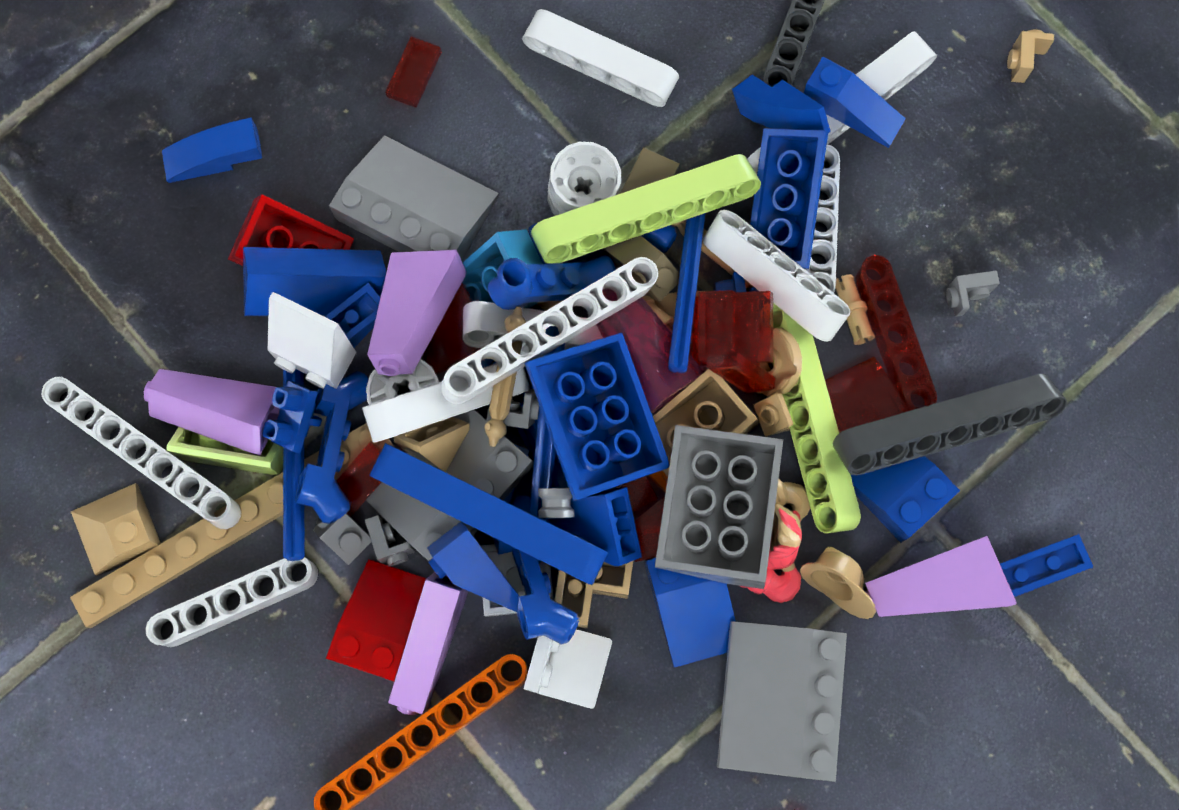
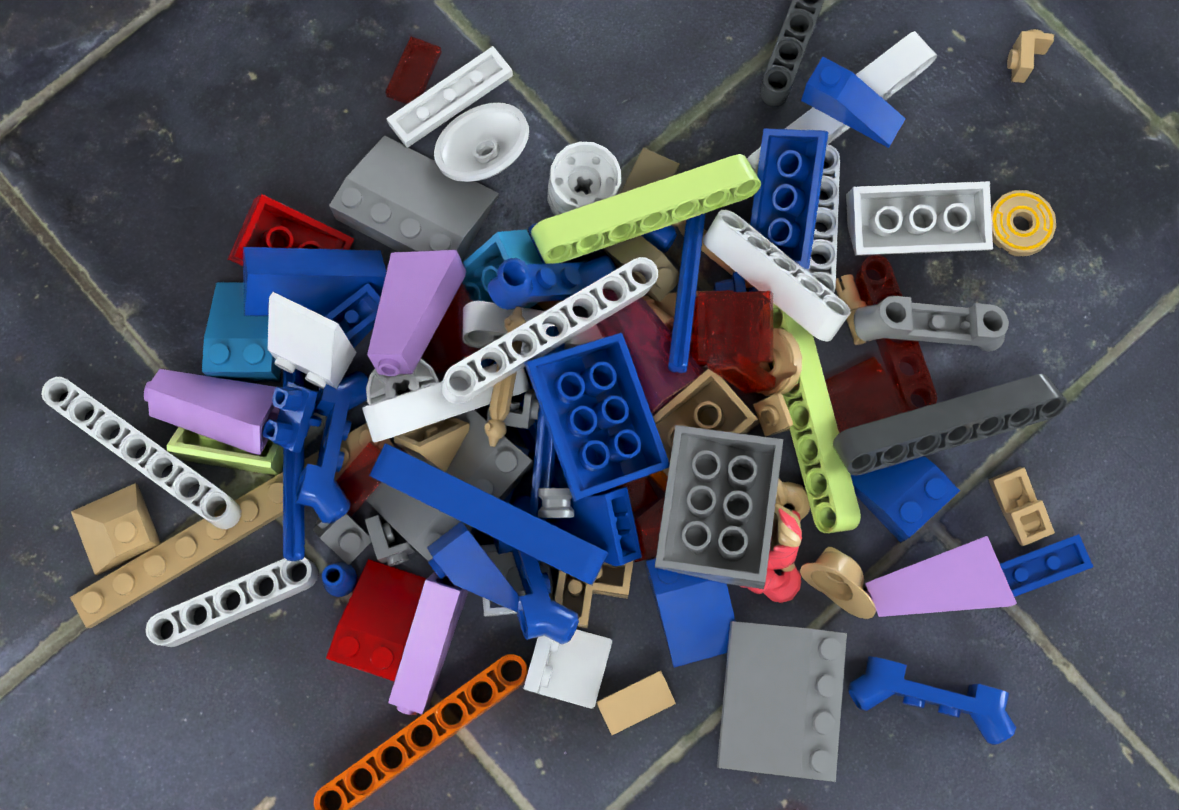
blue slope [162,118,262,183] -> none
white beam [522,9,679,107] -> none
blue slope [732,74,831,133] -> none
light grey bracket [946,271,1000,317] -> none
none -> dark azure slope [202,282,281,382]
none -> blue cone [322,562,357,597]
none -> white plate [386,46,513,148]
none -> white dish [434,103,529,182]
none -> tan slope [596,671,676,735]
none -> white slope [846,181,993,256]
none -> blue plate [848,656,1016,745]
none -> light grey plate [854,296,1009,352]
none -> tan slope [988,467,1055,546]
none -> tan tile [991,190,1056,256]

